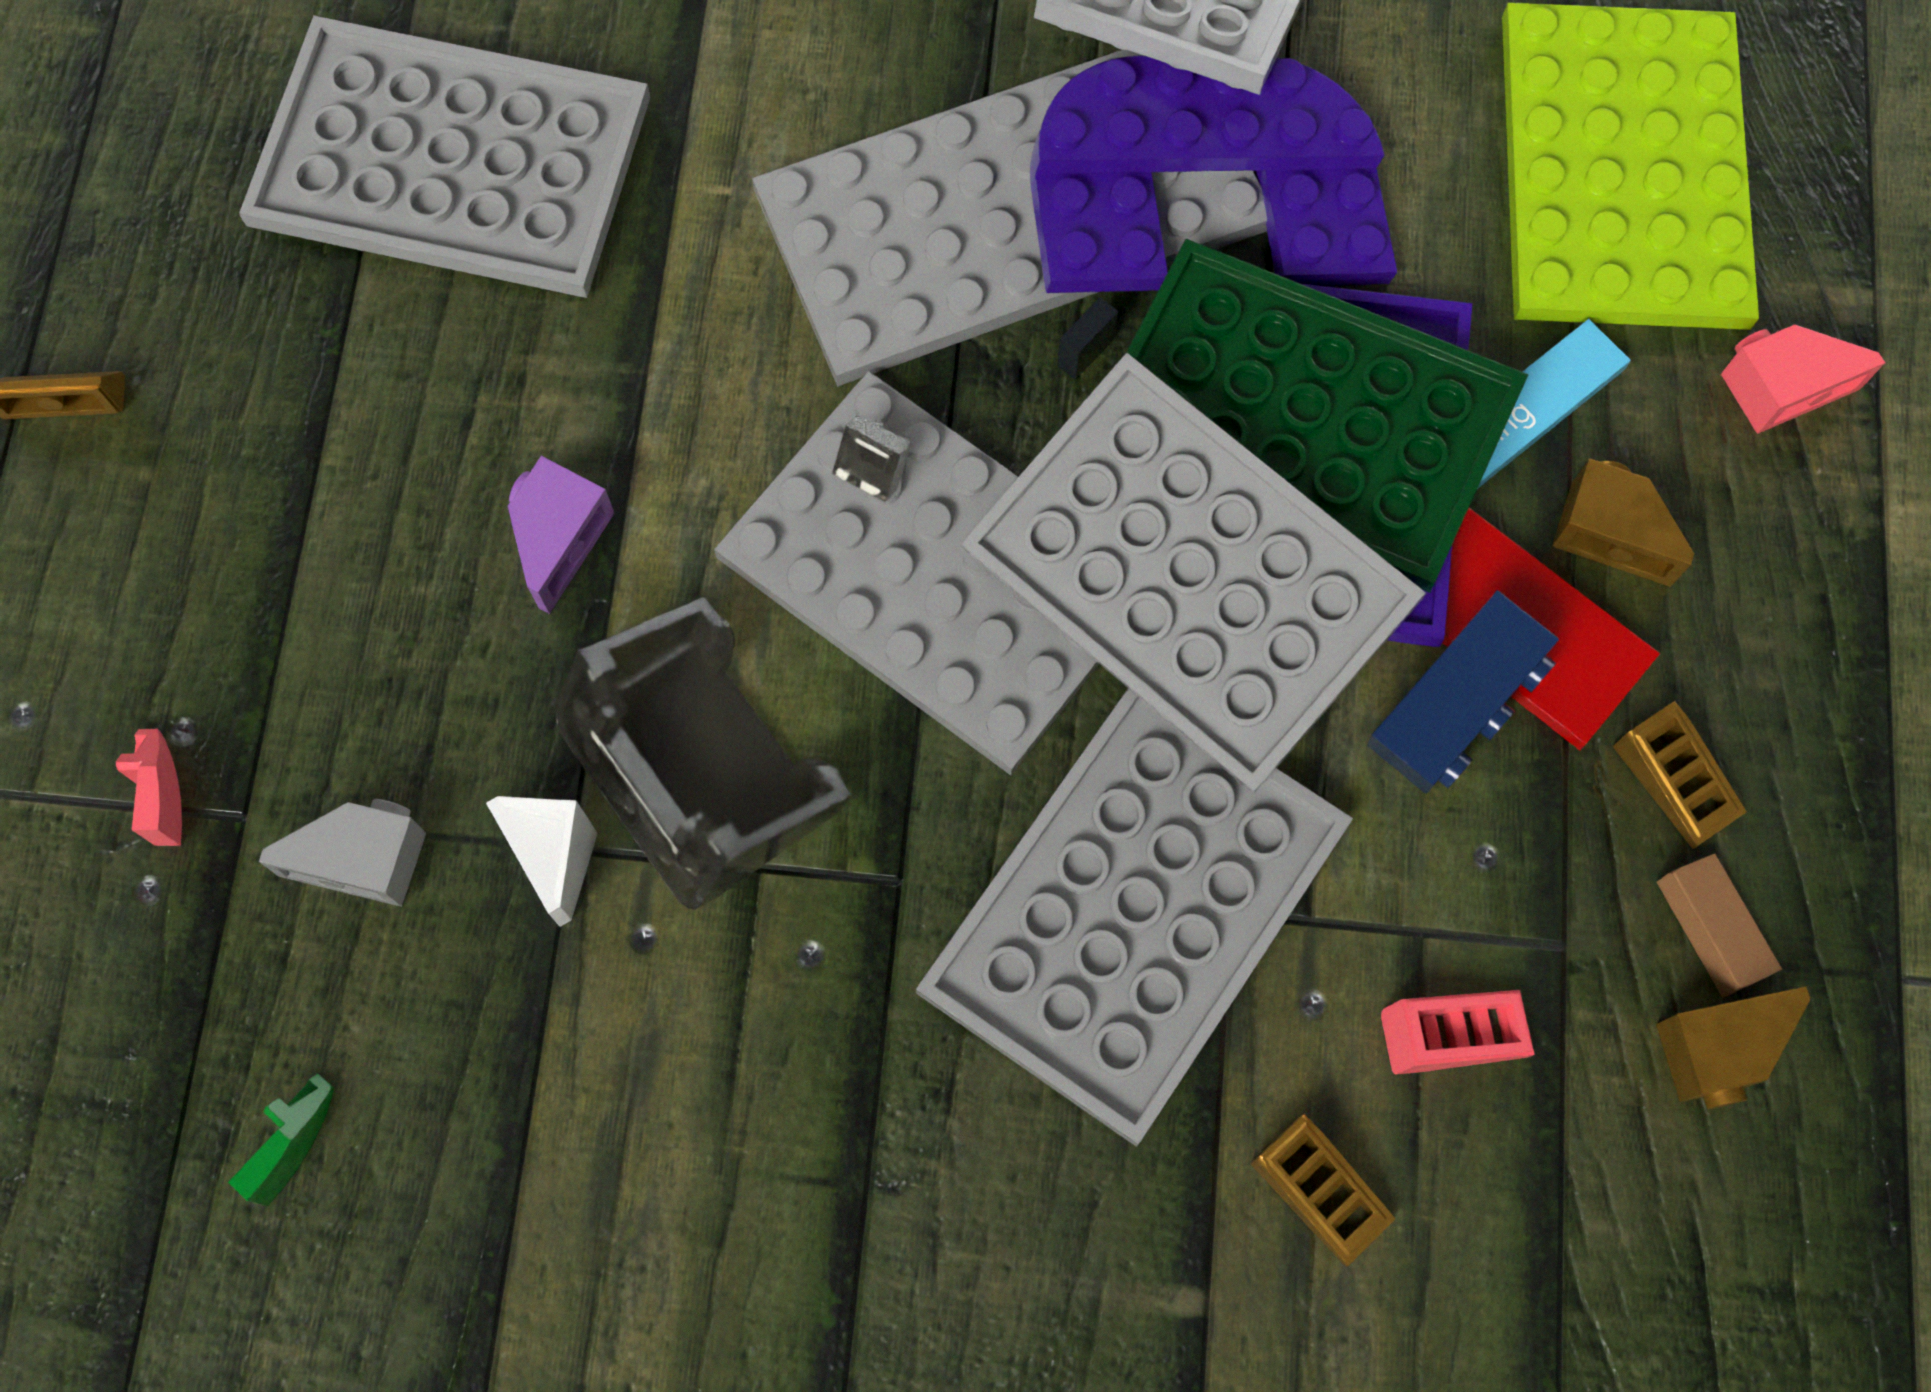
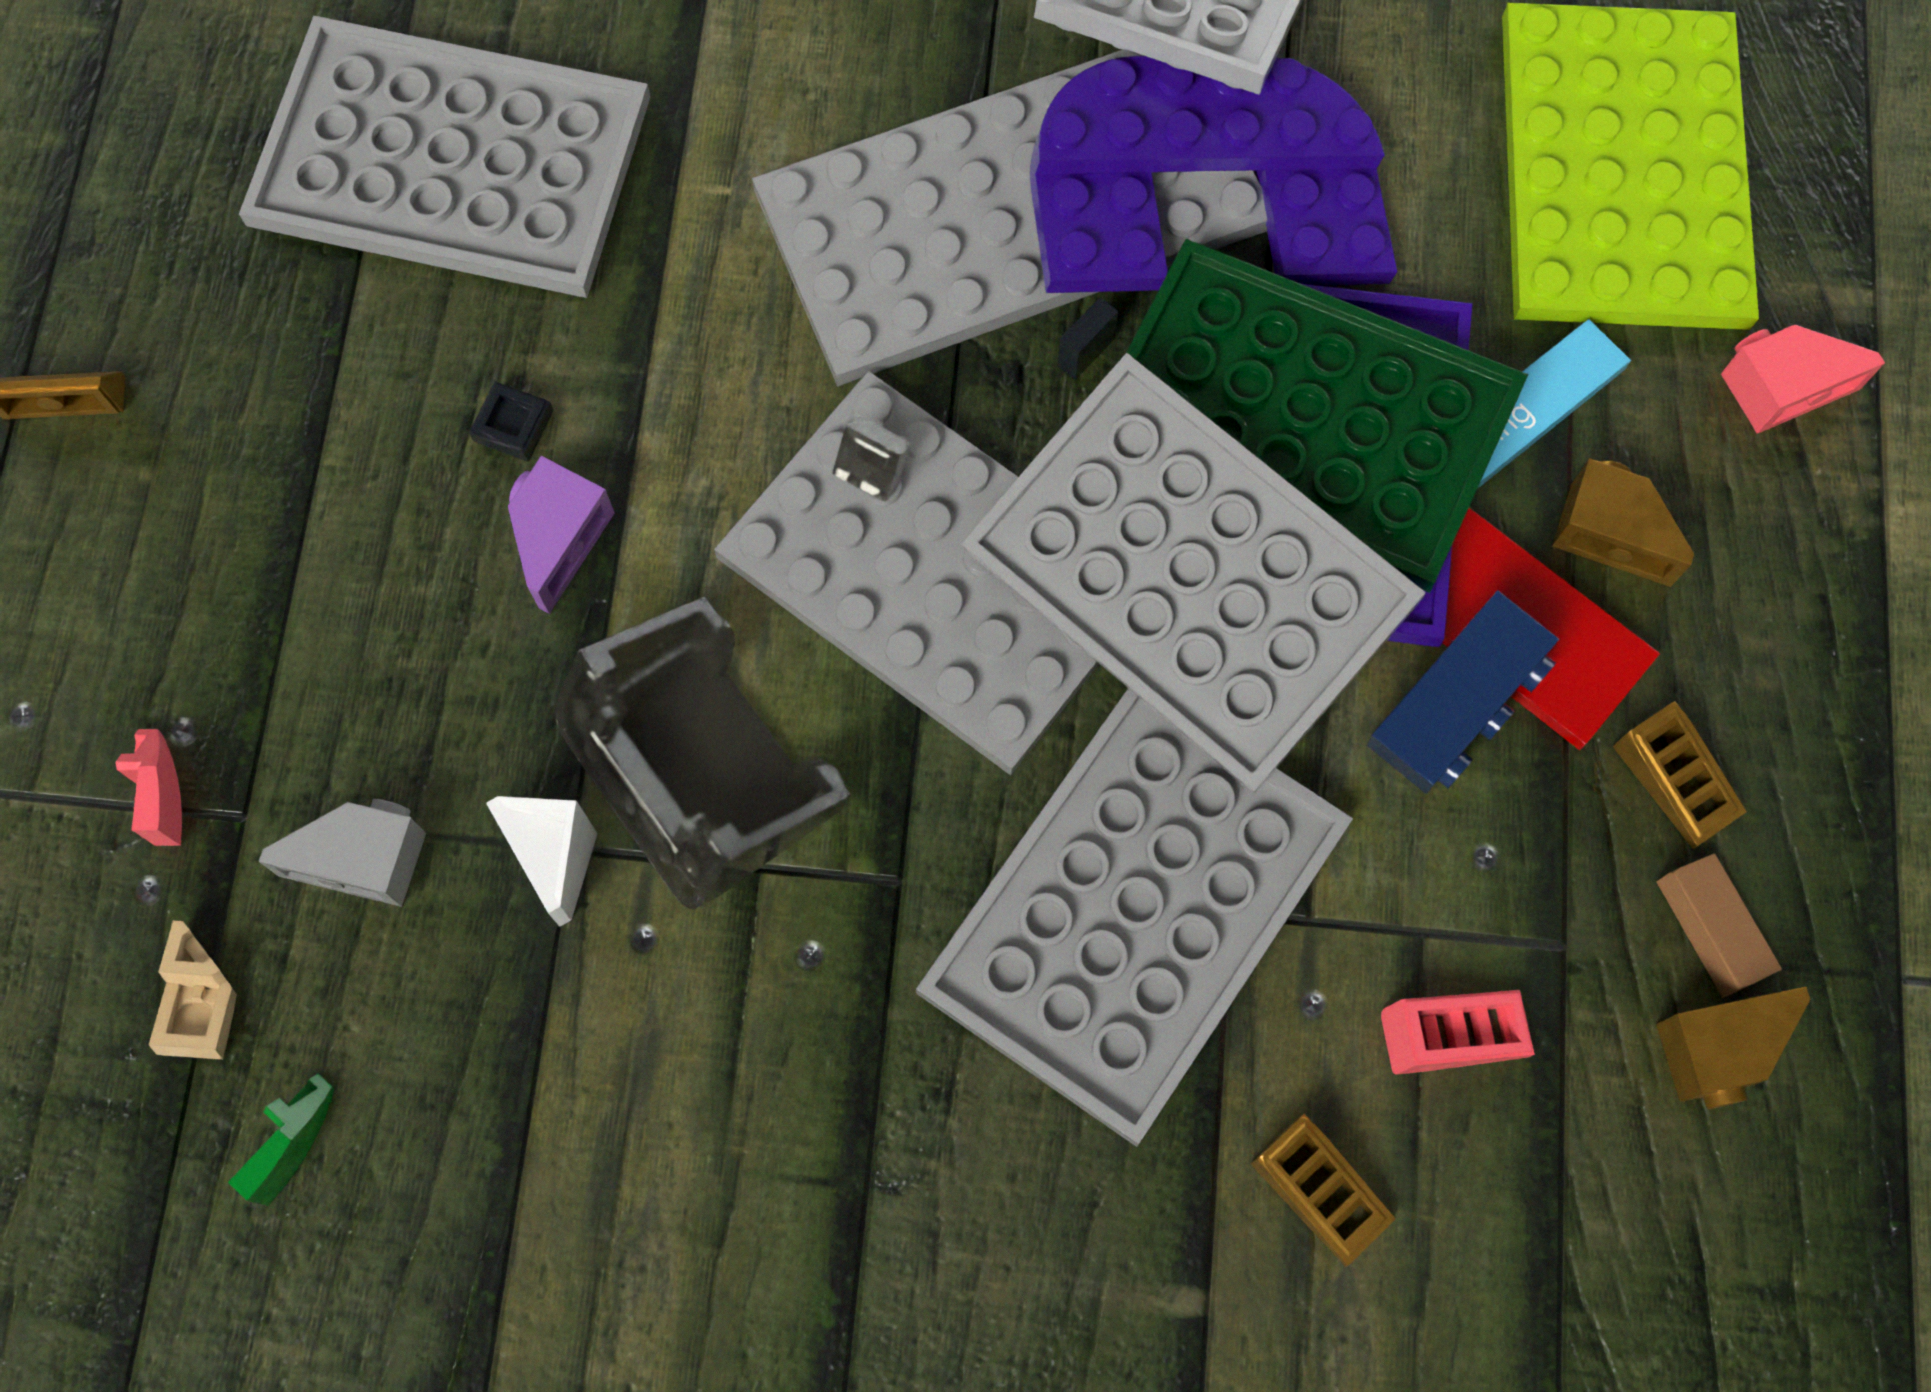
none -> tan slope [149,920,237,1060]
none -> black tile [469,381,554,462]

